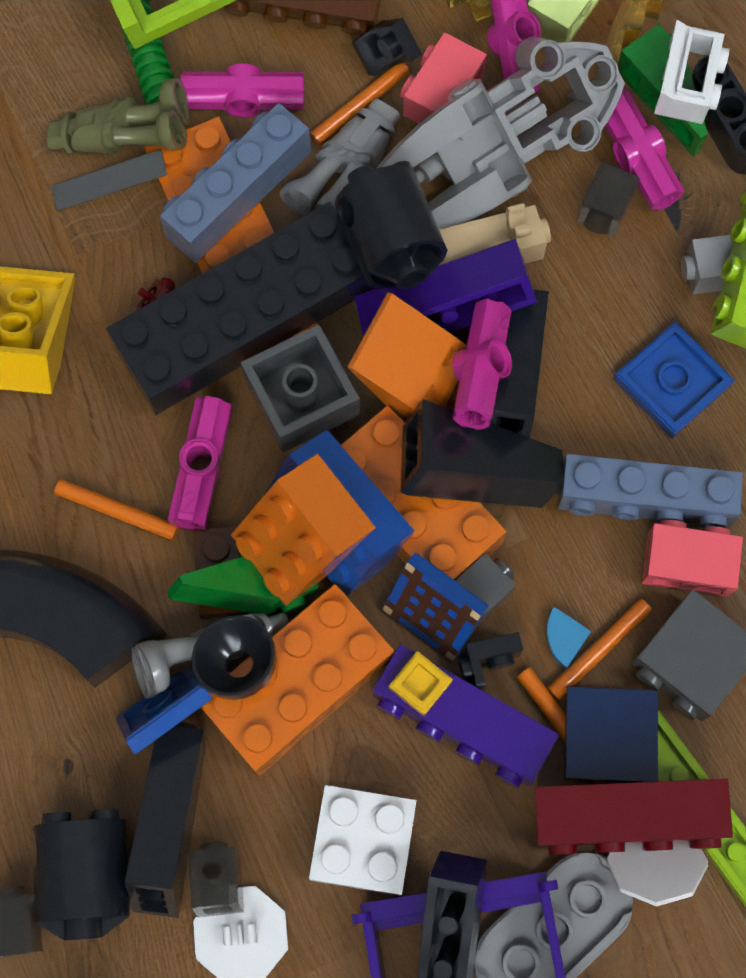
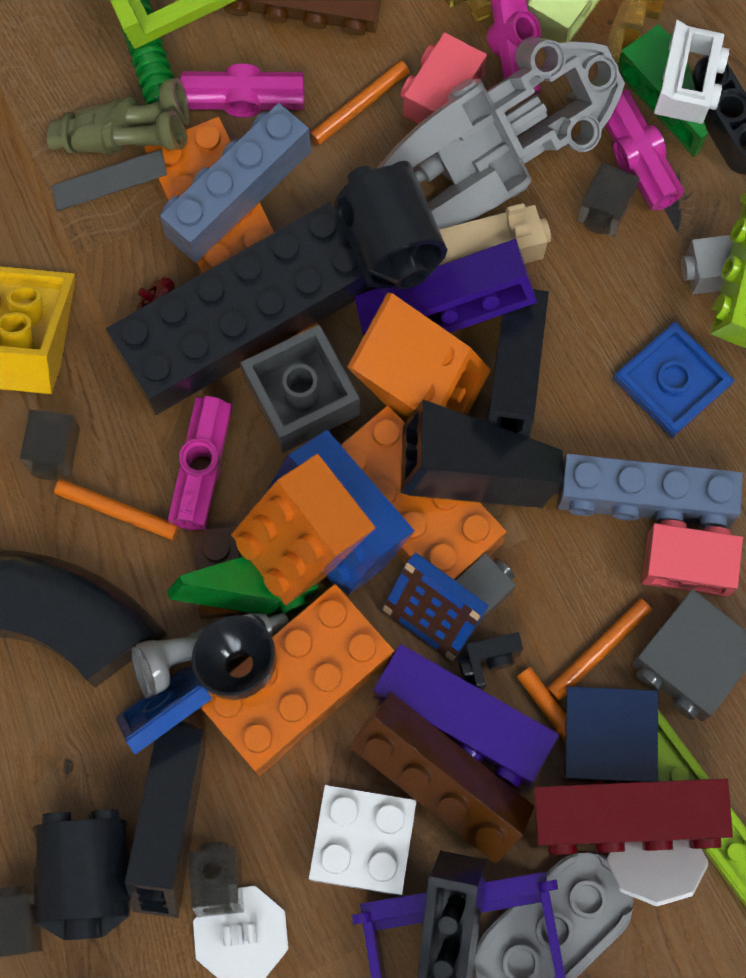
light grey piece [280,98,400,215] -> none
black bracket [352,18,422,76] -> none
yellow tile [388,651,453,717] -> none
dark pink piece [452,298,512,430] -> none
dark azure tile [546,607,591,670] -> none
none -> clear smoke brick [20,409,80,480]
none -> reddish brown brick [350,692,535,864]

